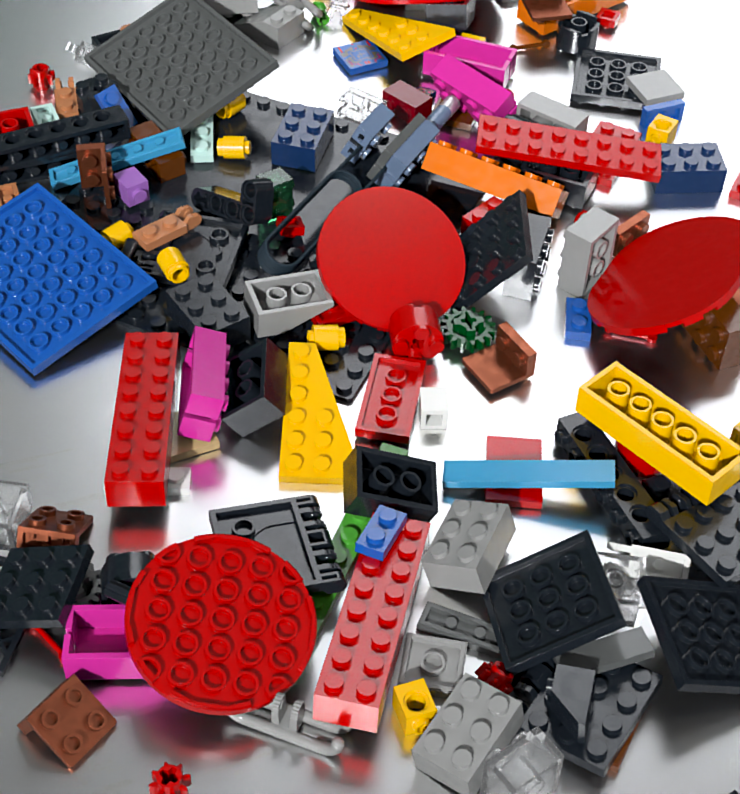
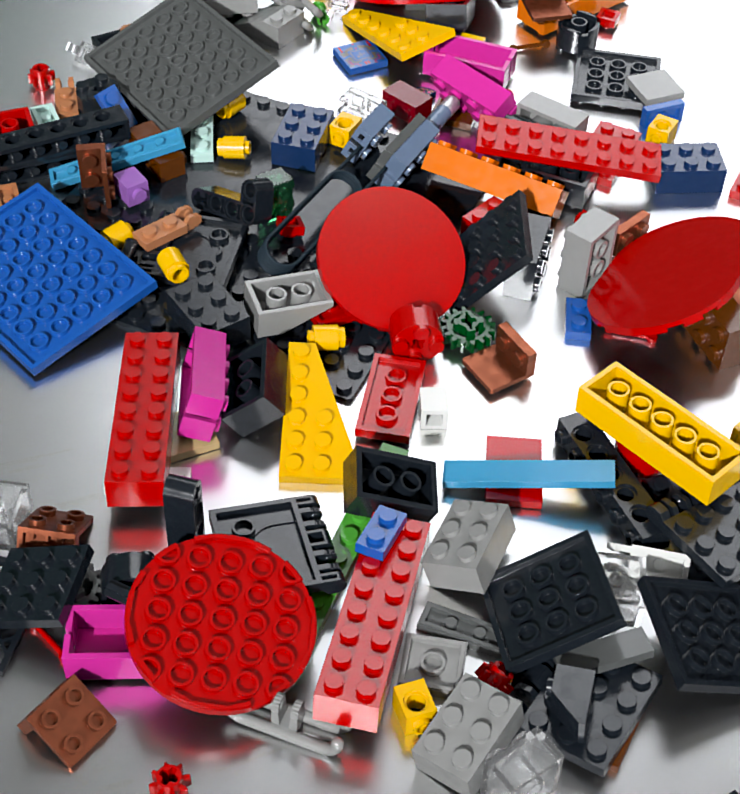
none -> black beam [163,474,205,546]
none -> yellow brick [329,111,362,148]

